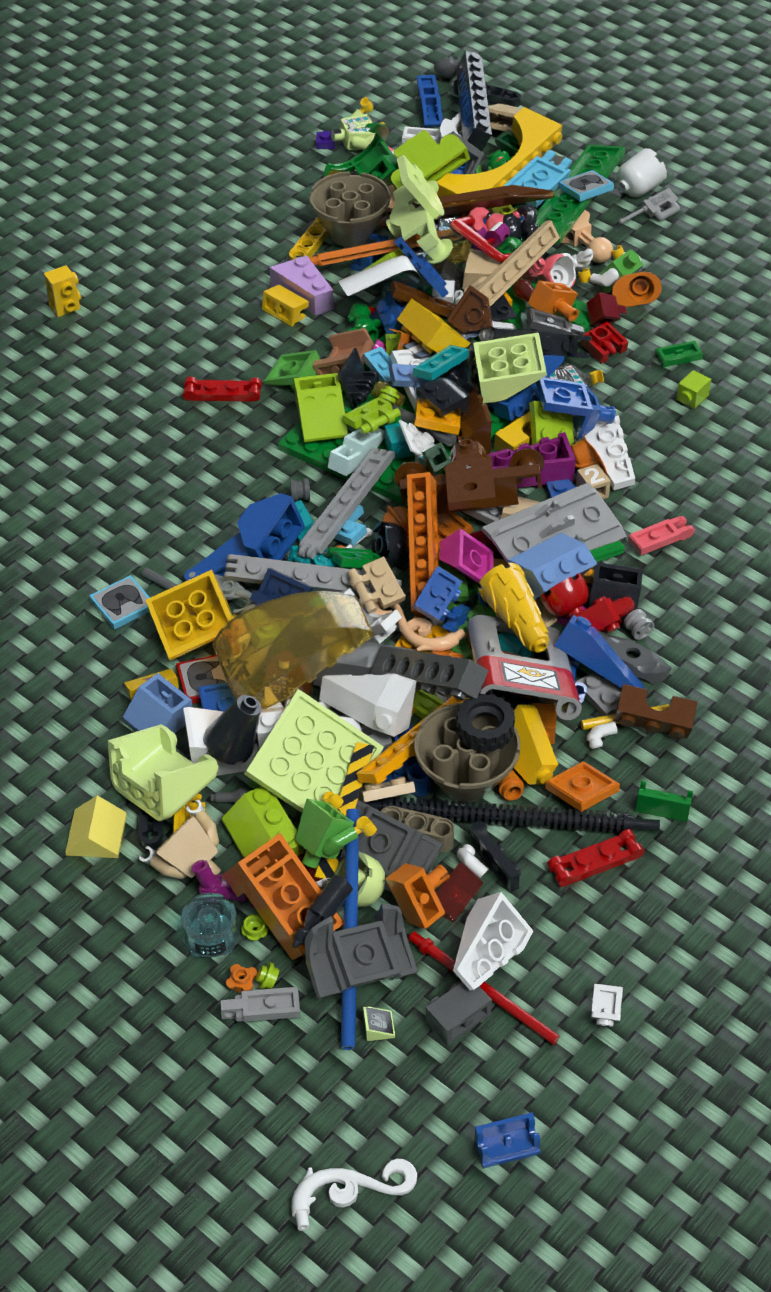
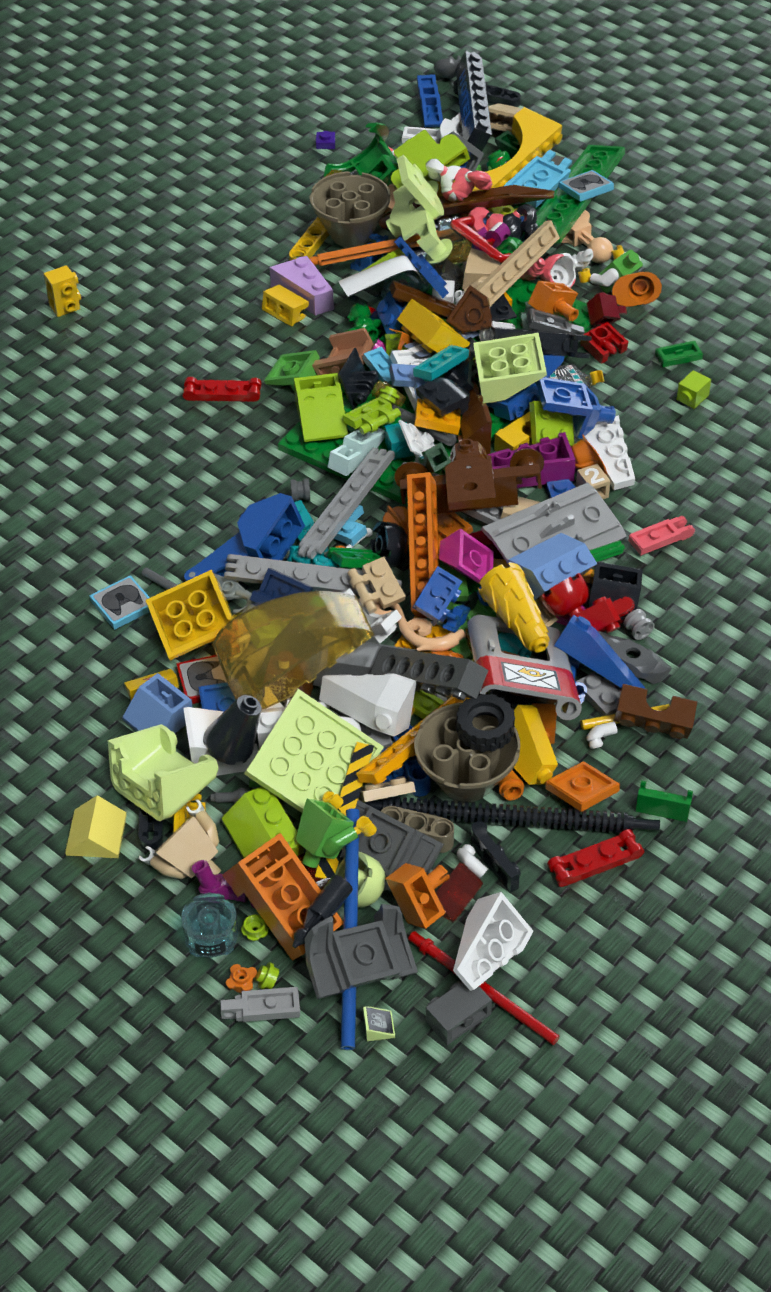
white plant [291,1159,417,1231] -> none
yellowish green torso [331,97,385,150] -> none
blue hinge [474,1112,540,1169] -> none
clear red cone [512,278,535,302] -> none
white bracket [591,984,623,1027] -> none
white cylinder [617,148,667,198] -> none
light grey piece [619,188,680,224] -> none
none -> hair [425,159,493,202]

